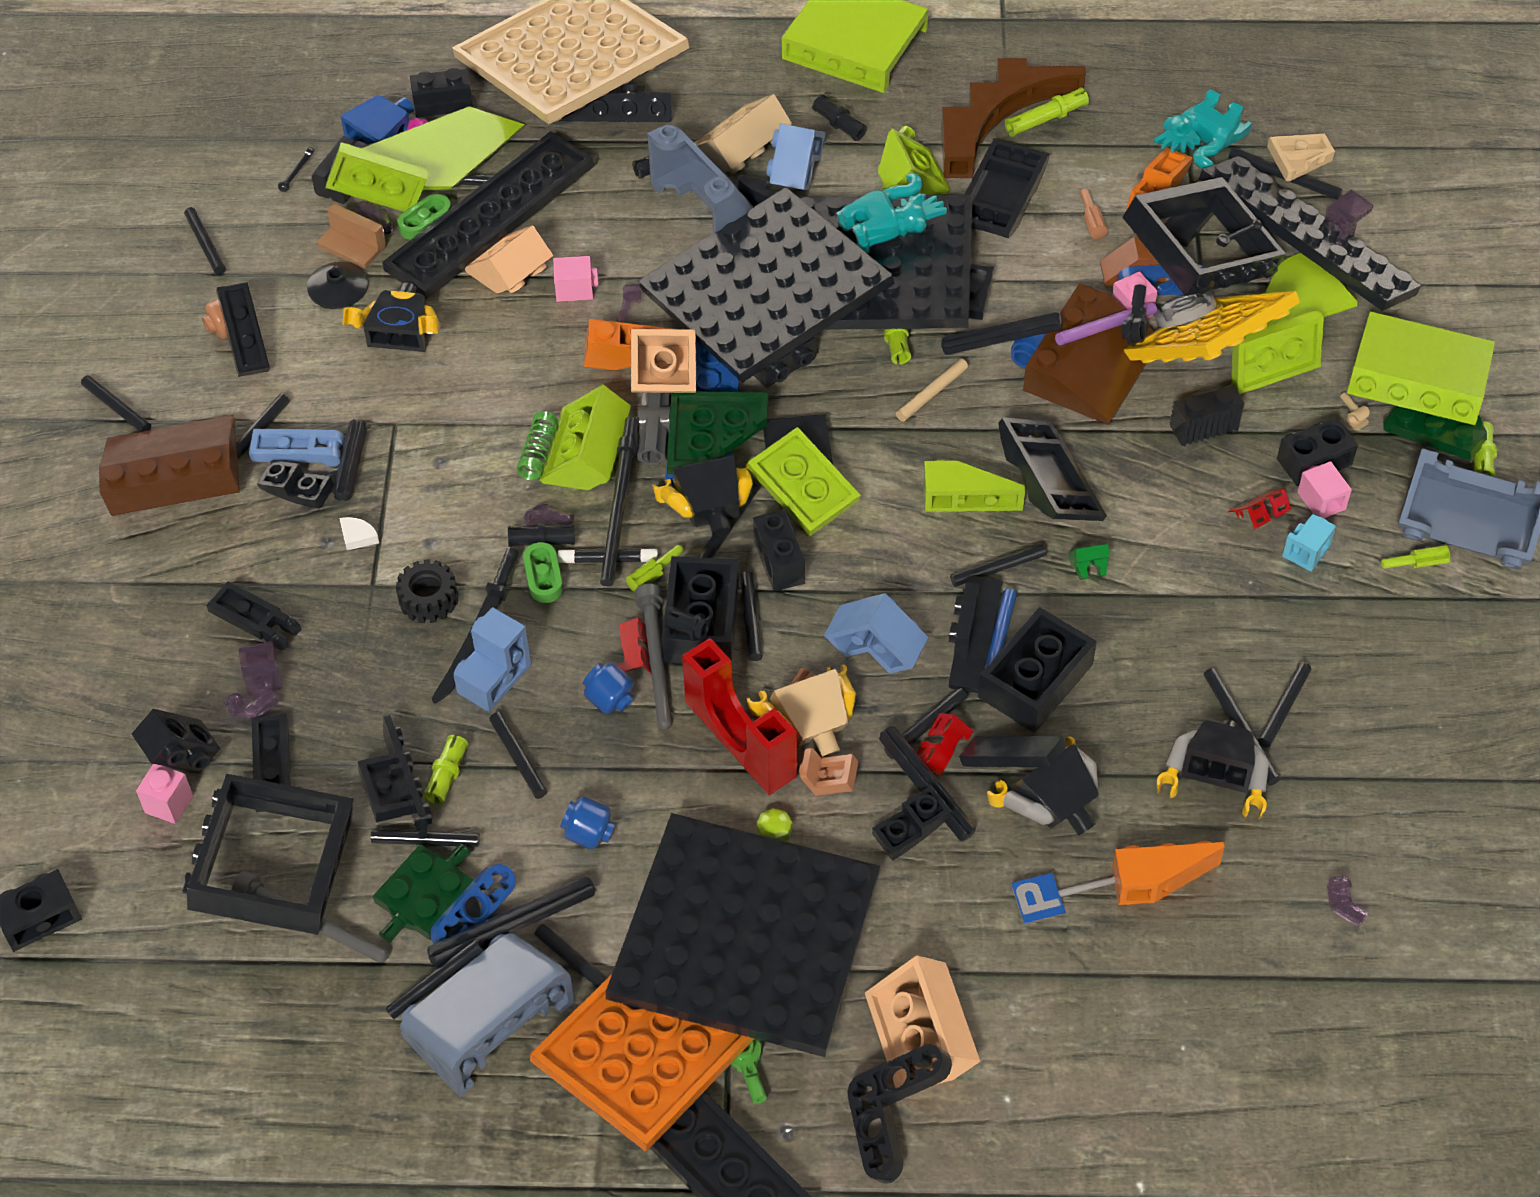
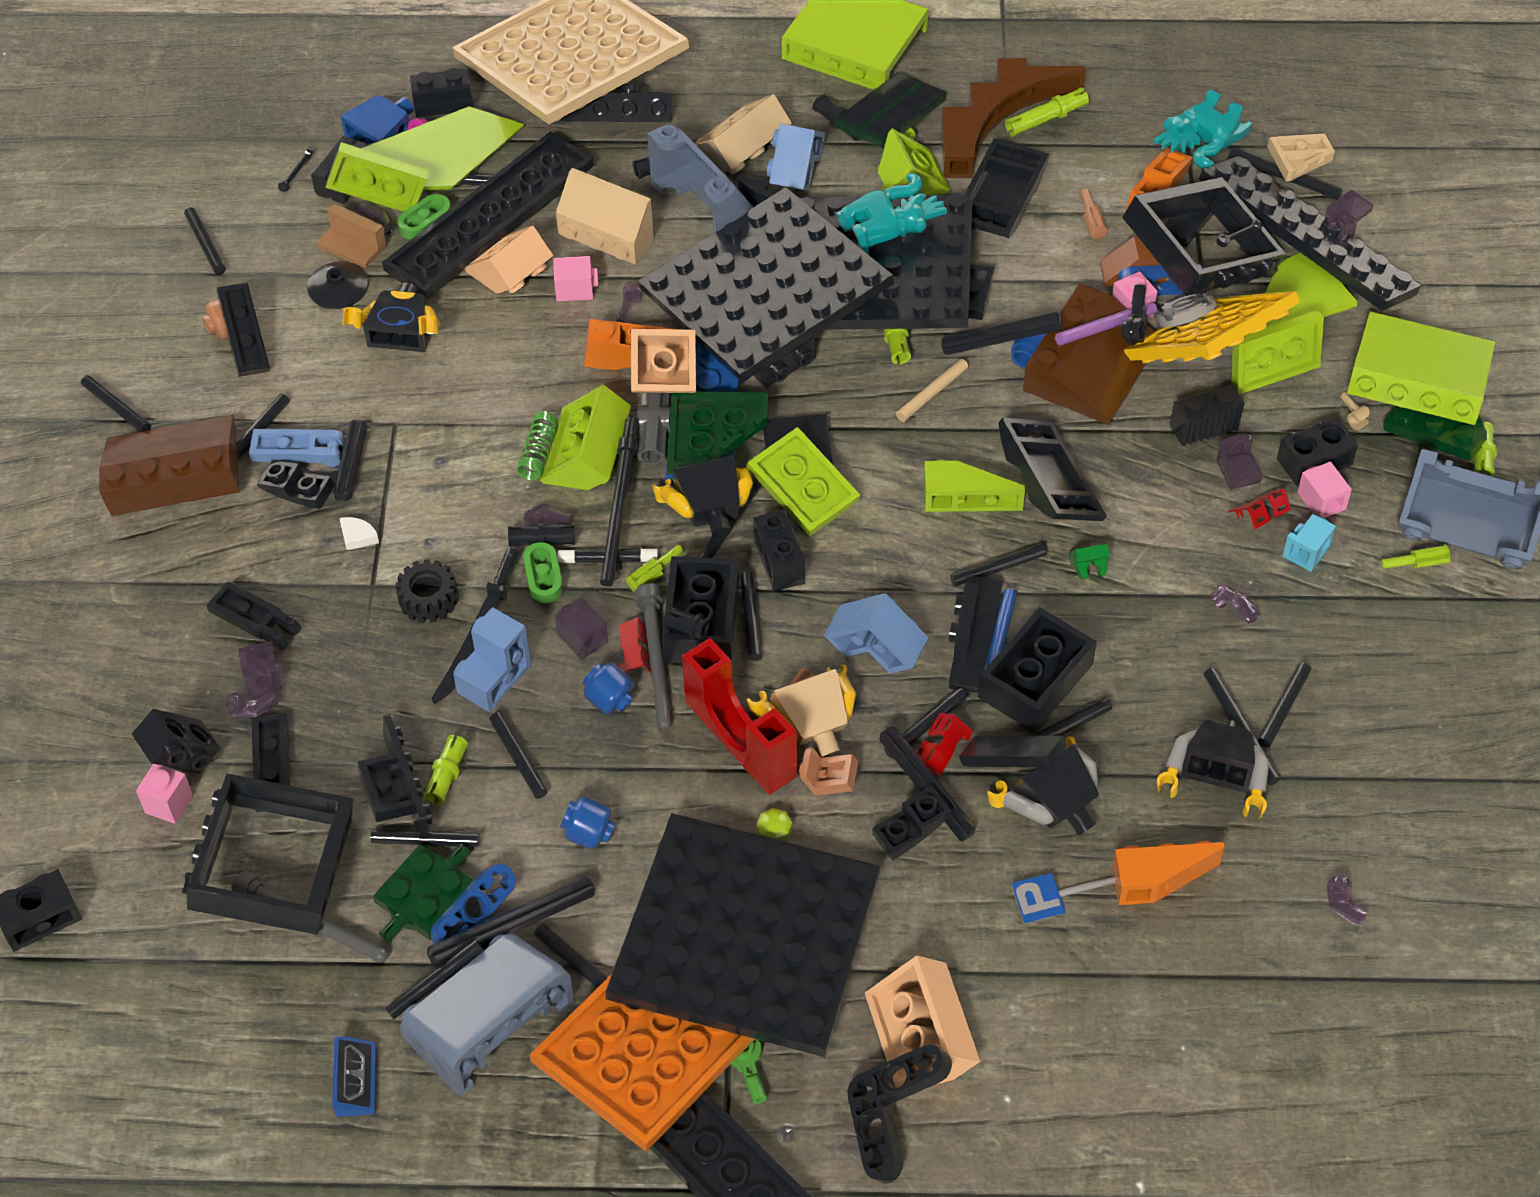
none -> slope [332,1036,376,1117]
none -> clear purple brick [555,597,609,660]
none -> tan slope [556,168,654,265]
none -> black tile [835,72,947,148]
none -> black bar [1031,698,1112,736]
none -> clear purple arm [1211,585,1260,624]
none -> clear purple bracket [1216,434,1262,490]

